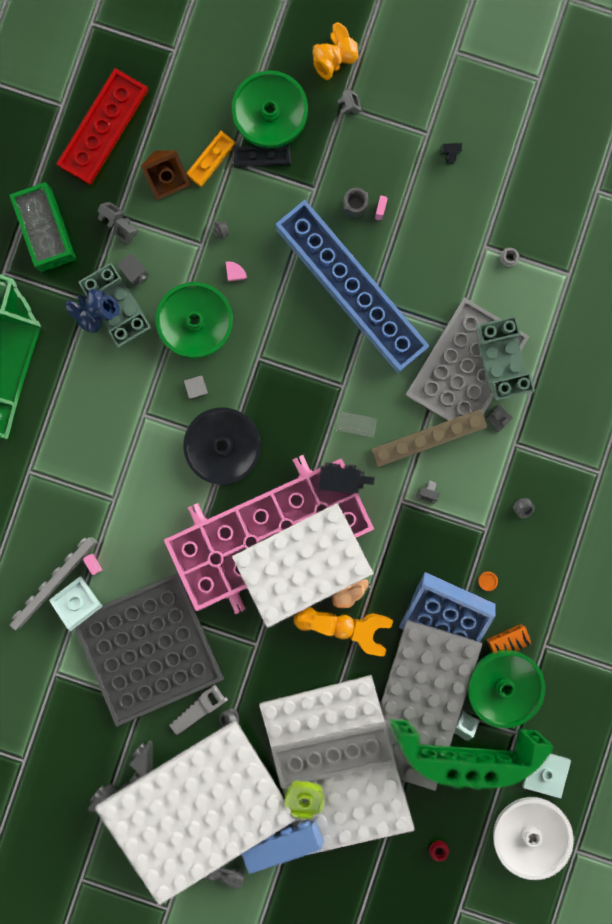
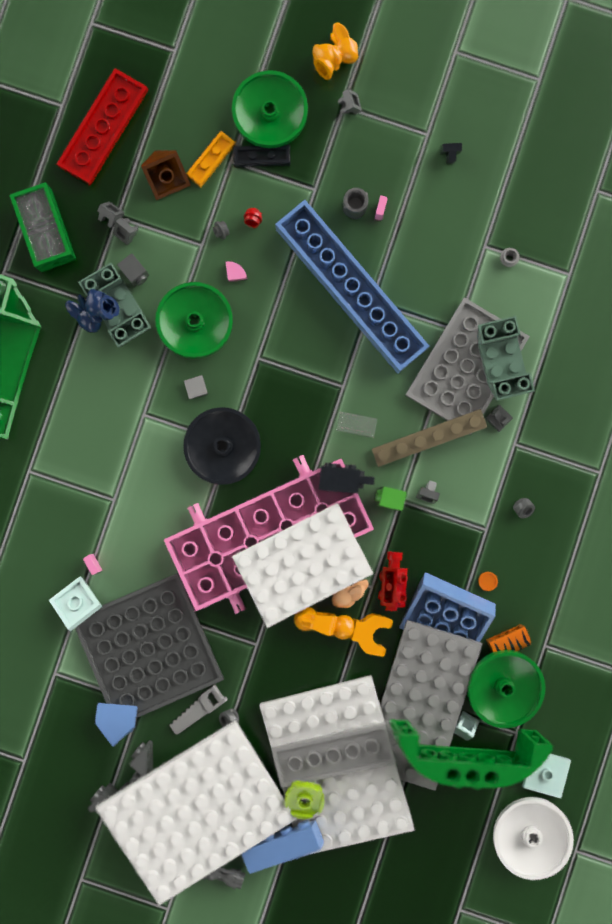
light grey plate [10,537,98,630] -> none
dark red plate [429,841,449,861] -> none
none -> medium blue slope [95,703,138,747]
none -> red plate [244,208,262,228]
none -> bright green piece [374,486,407,511]
none -> red brick [378,551,408,611]

